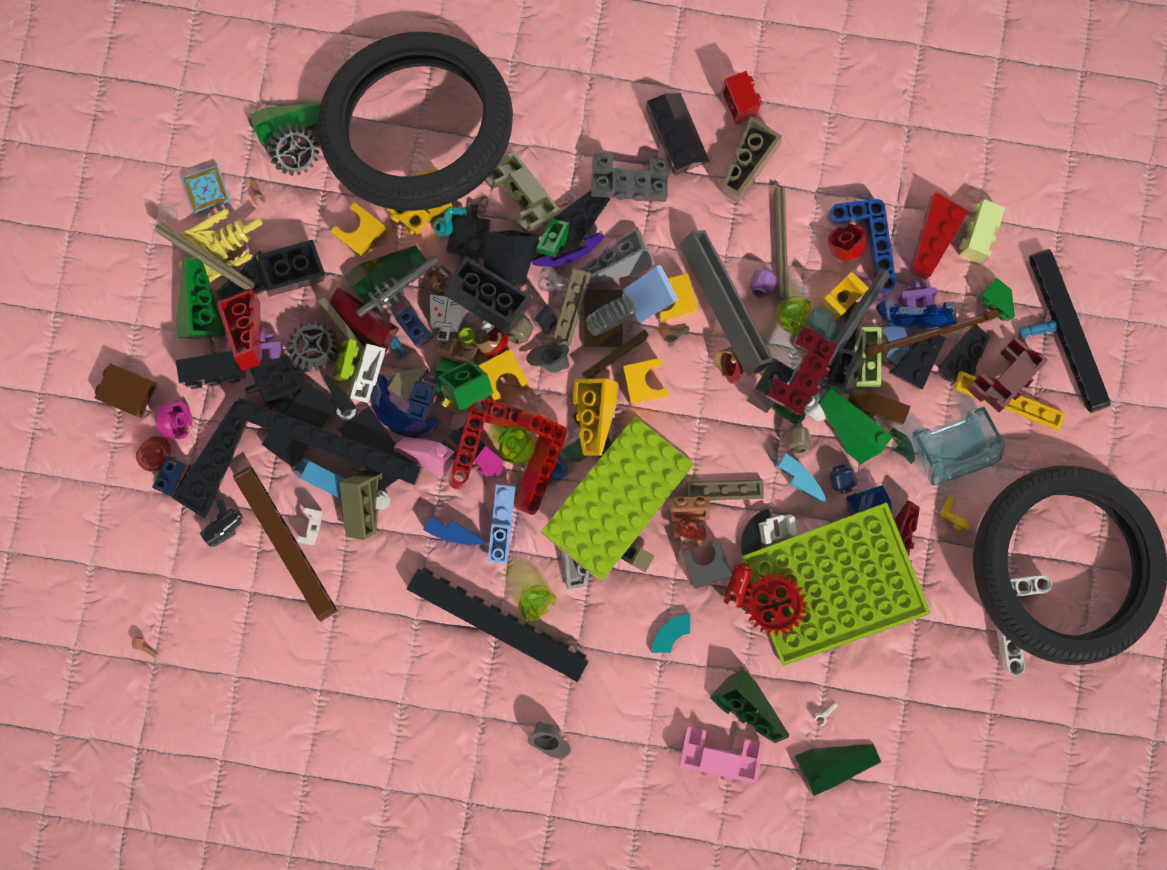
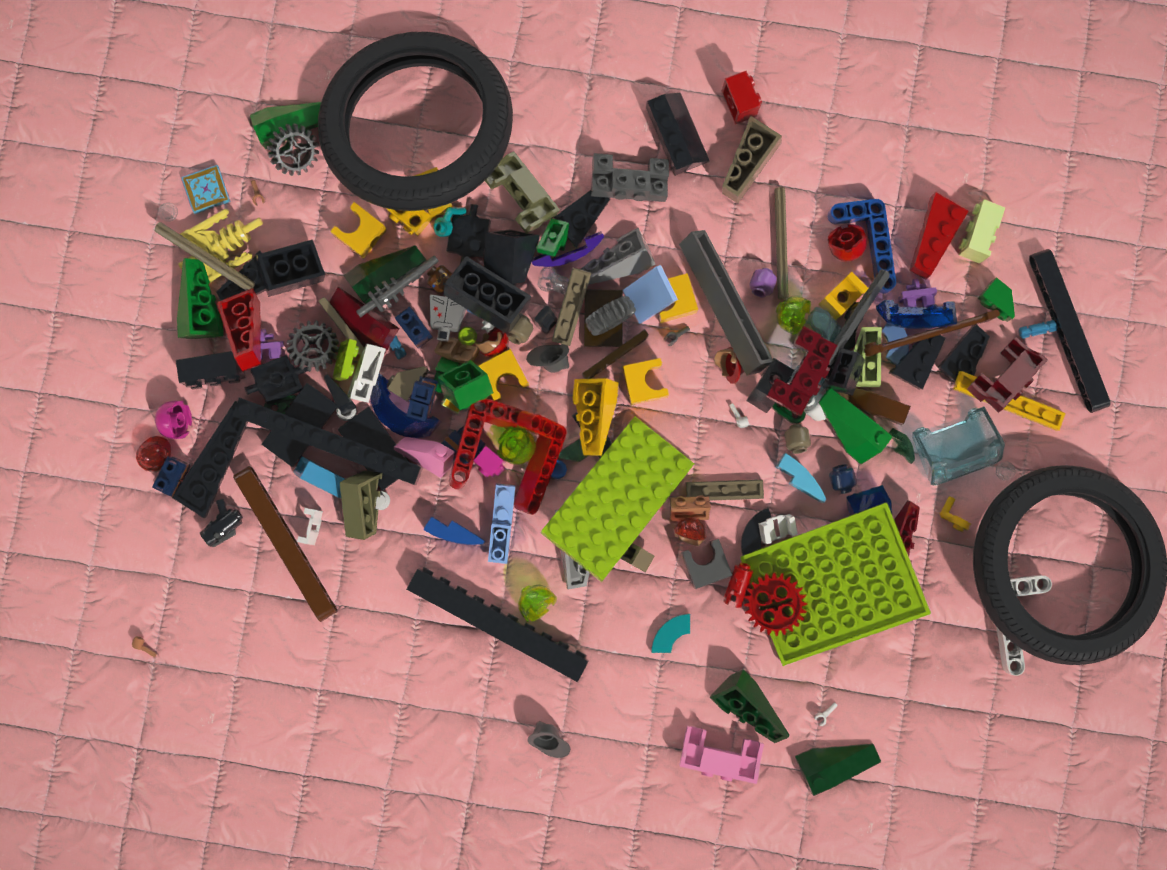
reddish brown panel [94,363,157,418] -> none
none -> white hand [729,403,749,428]

